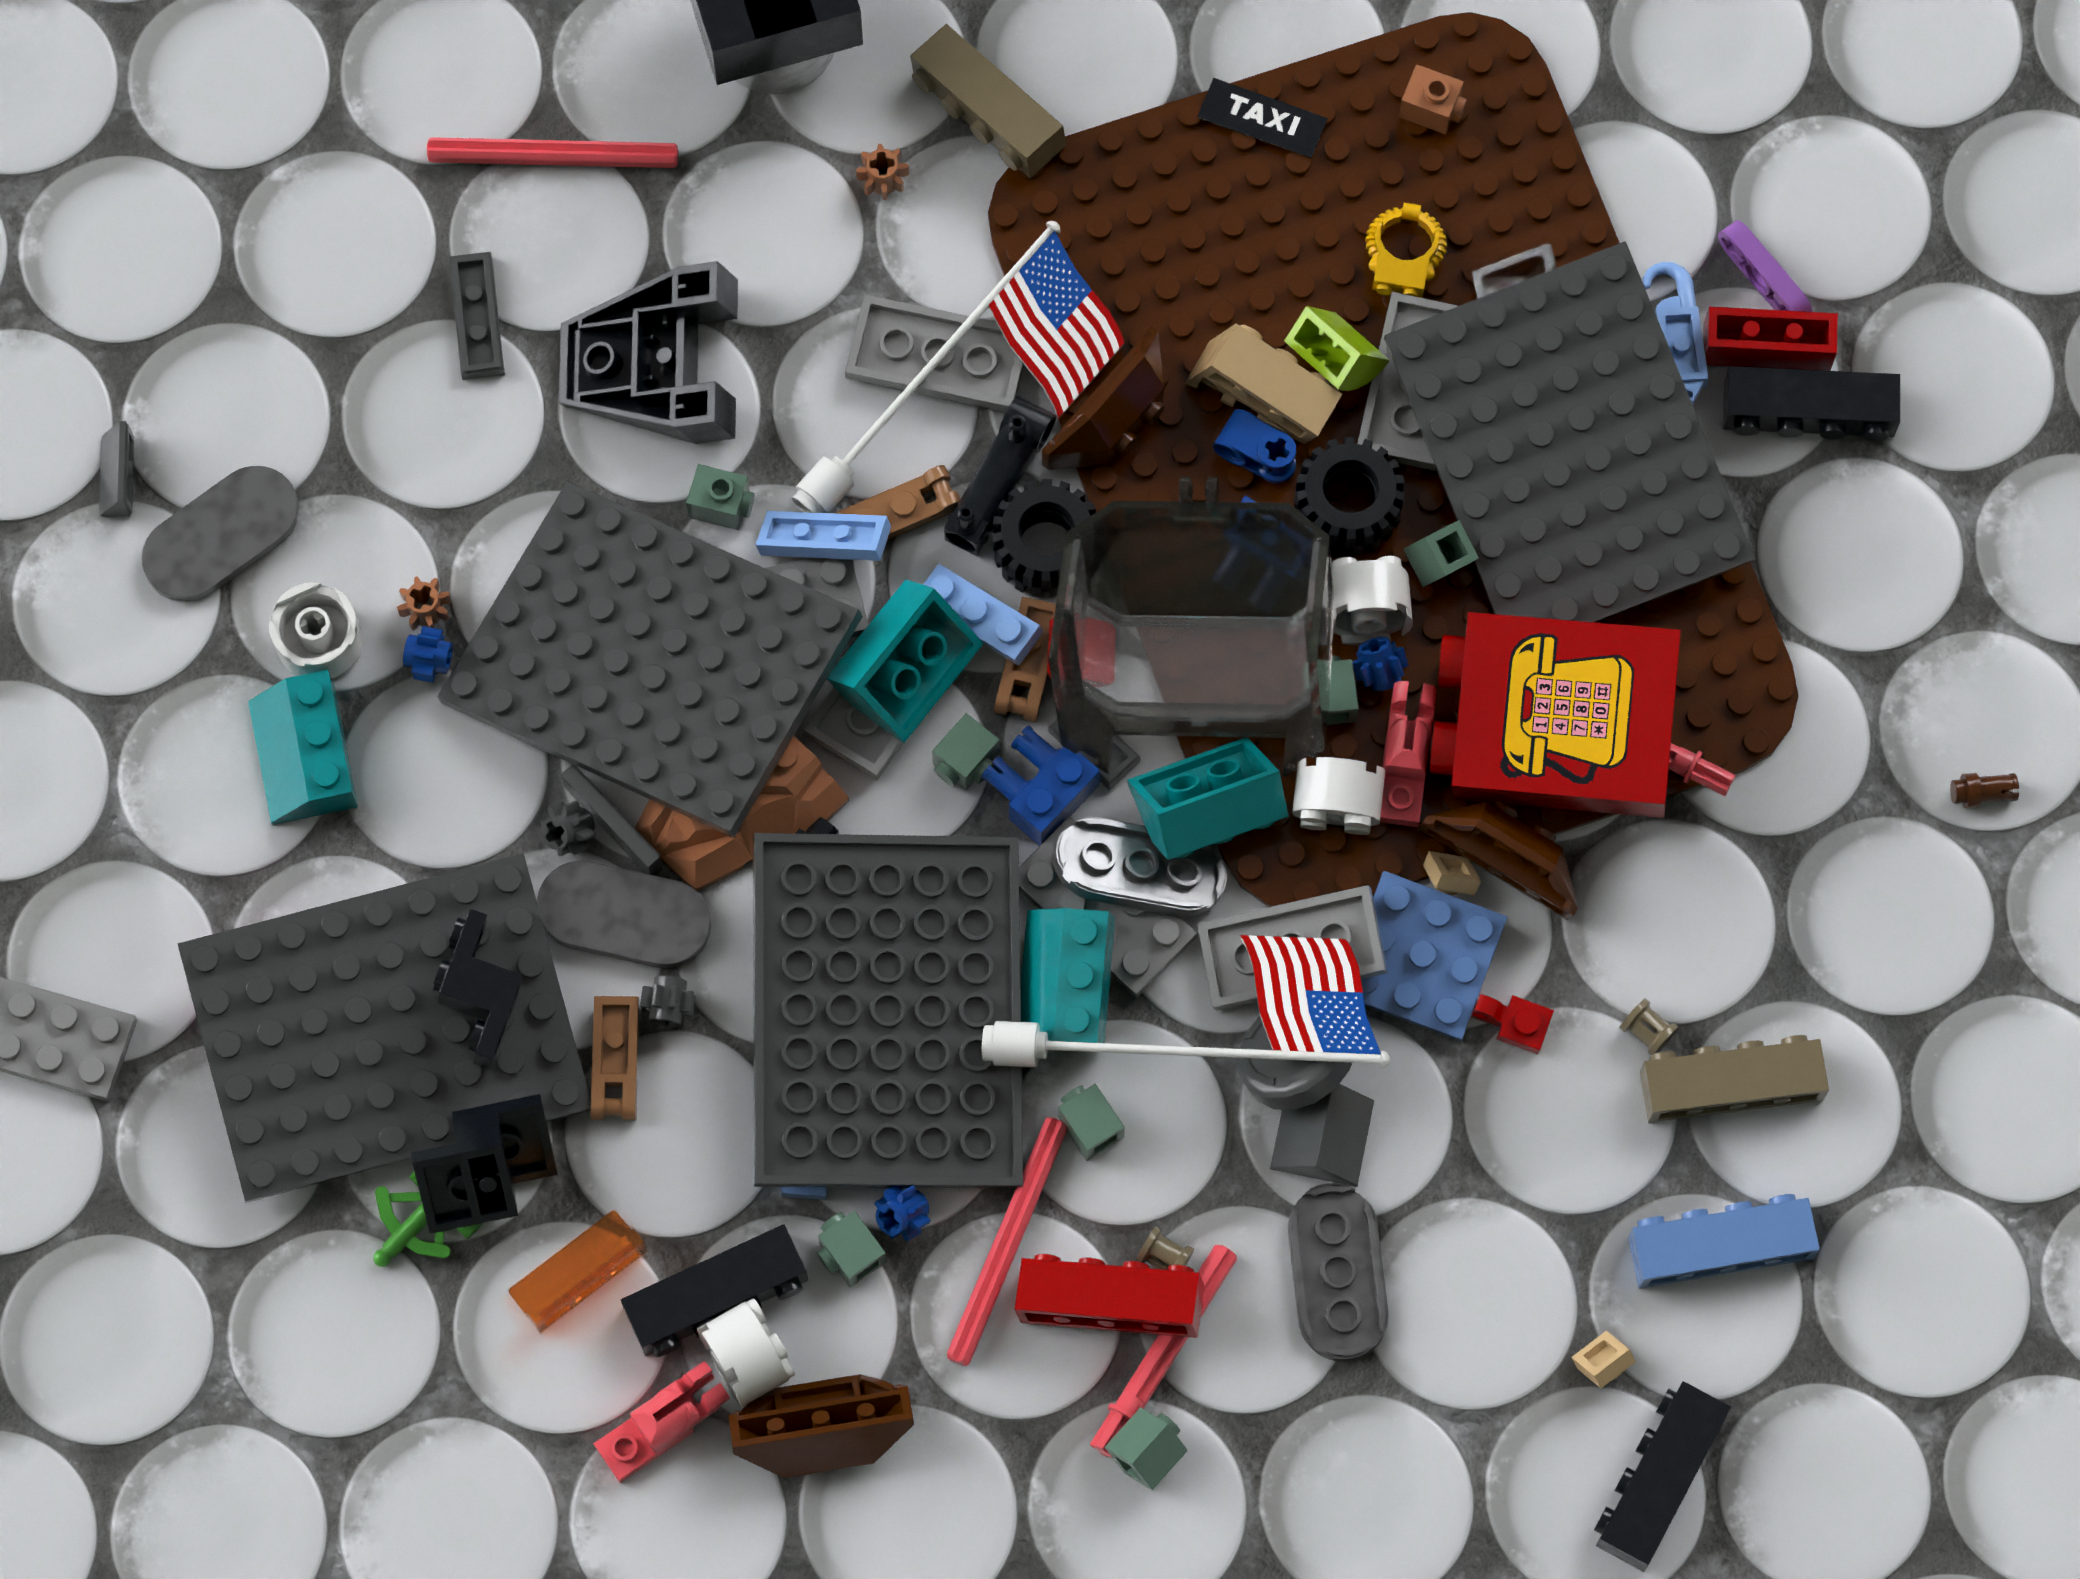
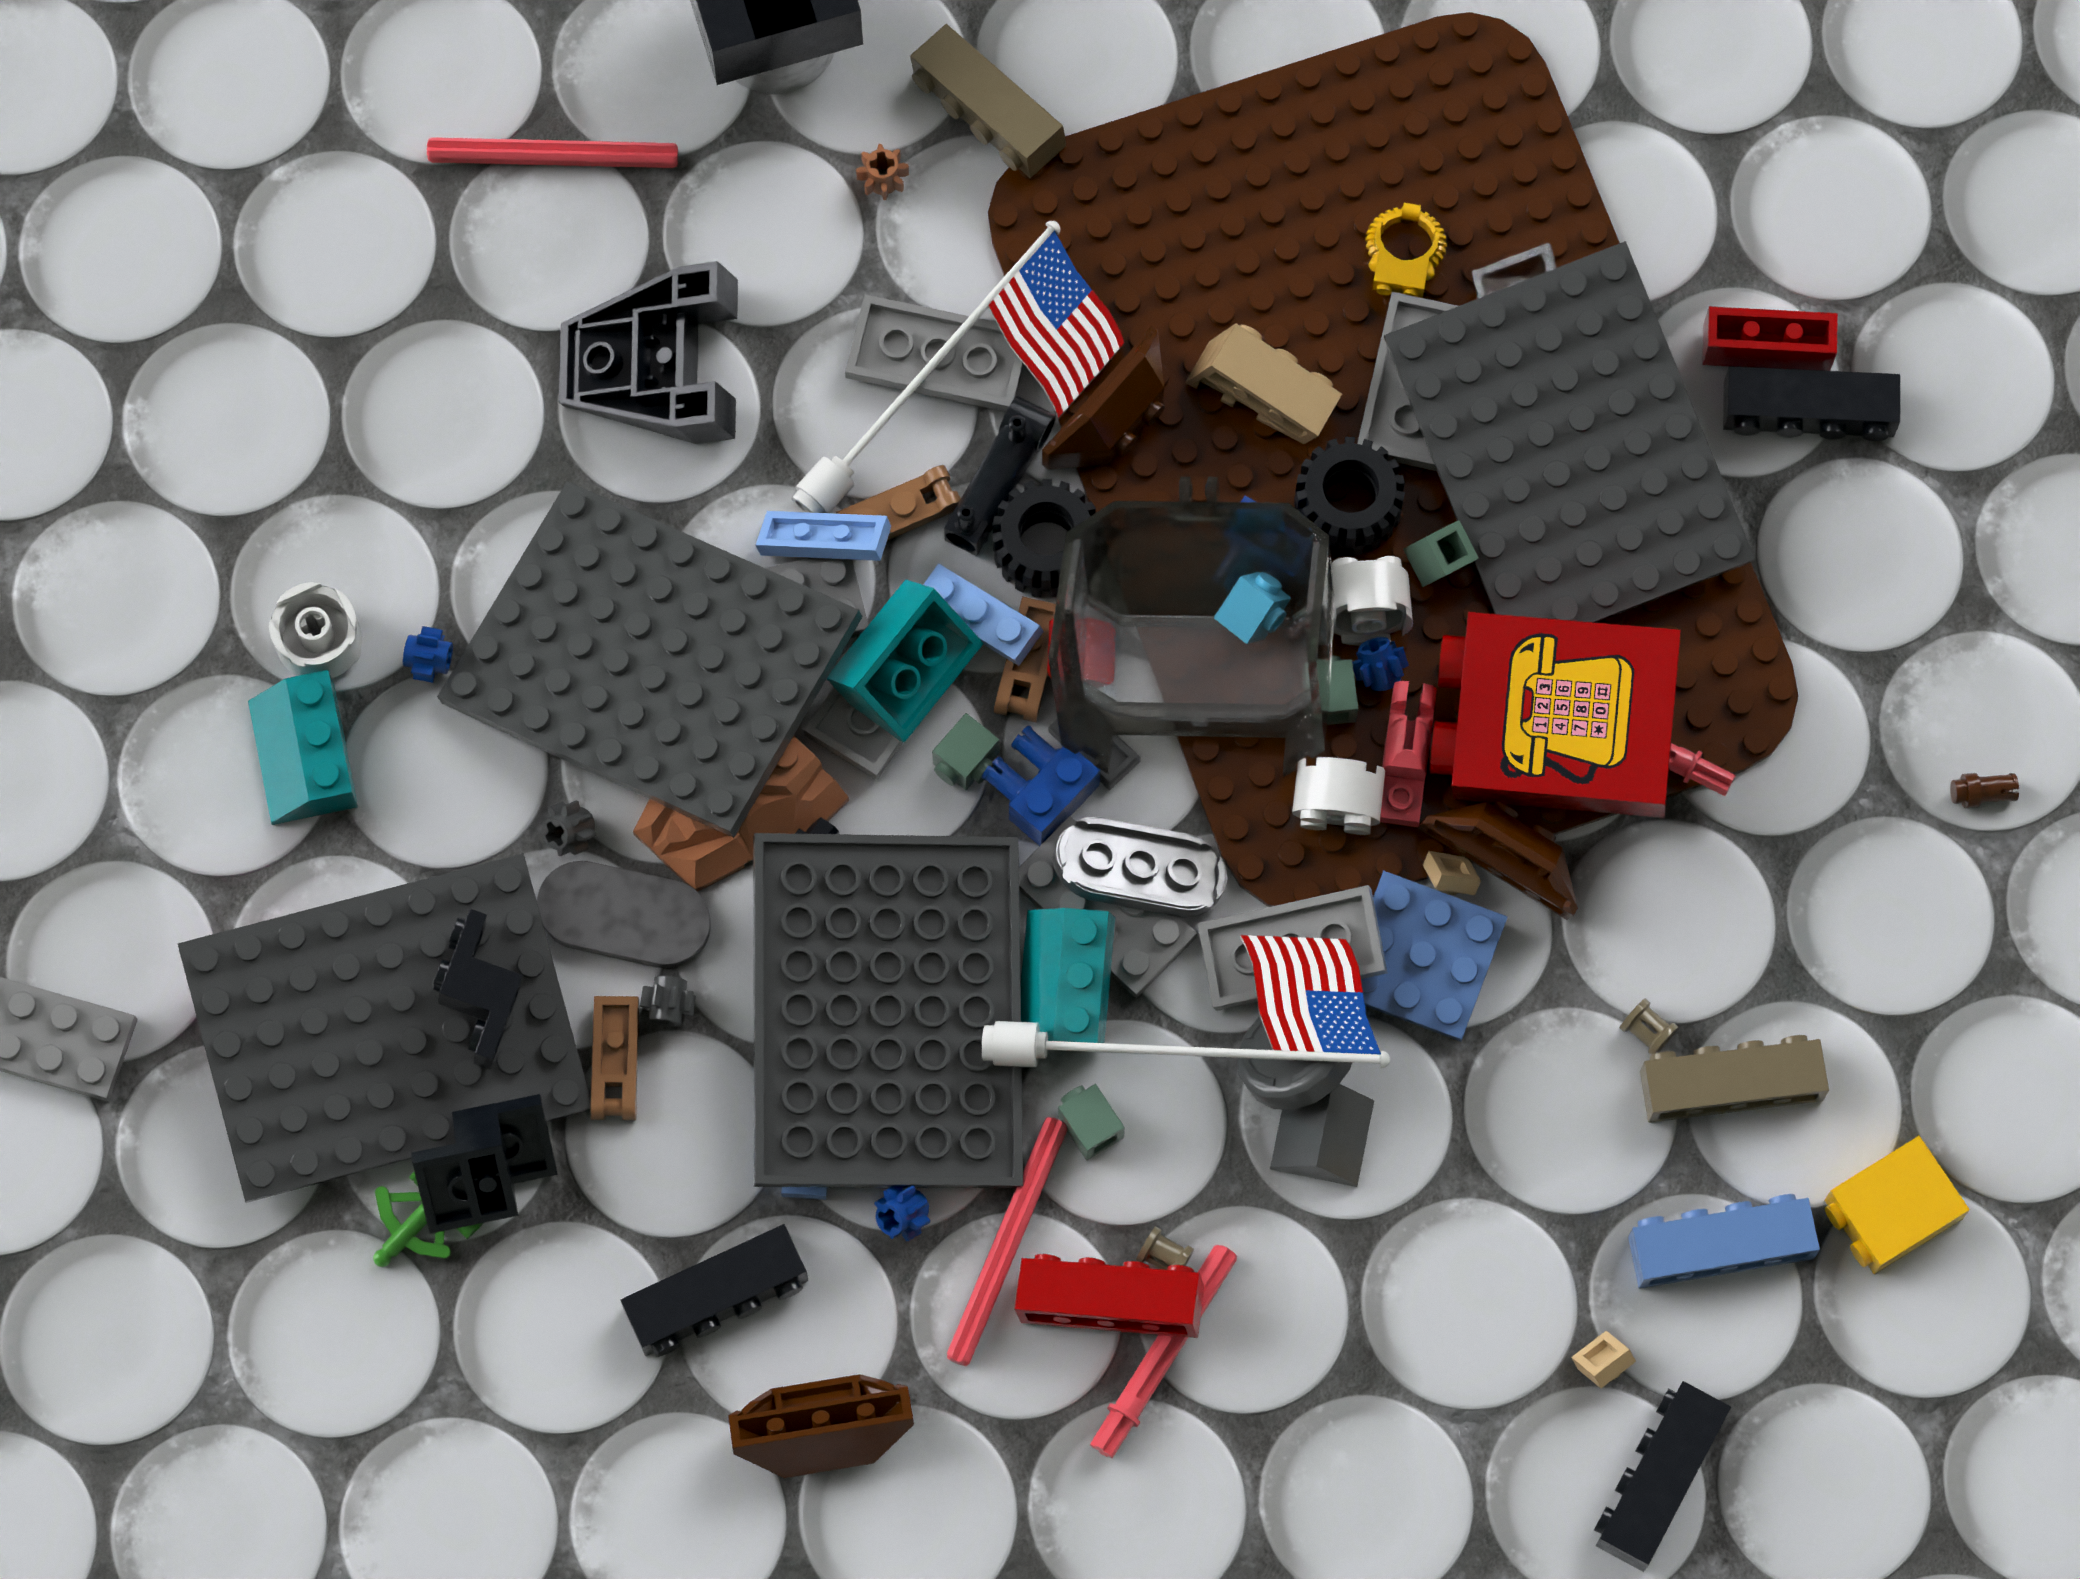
dark grey slope [99,421,134,517] -> none
flat silver tile [142,466,299,601] -> none
nougat gear [397,576,451,631] -> none
dark grey tile [449,252,505,380] -> none
clear orange panel [509,1210,647,1333] -> none
dark grey tile [561,765,662,876] -> none
coral plate [593,1361,730,1483] -> none
sand green brick [686,464,755,530] -> none
white brick [697,1298,795,1407] -> none
sand green brick [816,1210,887,1288] -> none
sand green brick [1105,1407,1188,1490] -> none
teal slope [1127,737,1289,860] -> none
black sticker [1197,78,1328,158] -> none
blue piece [1212,409,1296,484] -> none
lime brick [1284,306,1390,391] -> none
flat silver tile [1287,1183,1389,1362] -> none
nougat brick [1399,64,1467,135] -> none
red plate [1471,994,1554,1055] -> none
light blue plate [1643,262,1709,405] -> none
medium lavender beam [1718,220,1812,312] -> none
none -> medium azure brick [1214,572,1291,644]
none -> yellow brick [1824,1136,1970,1275]

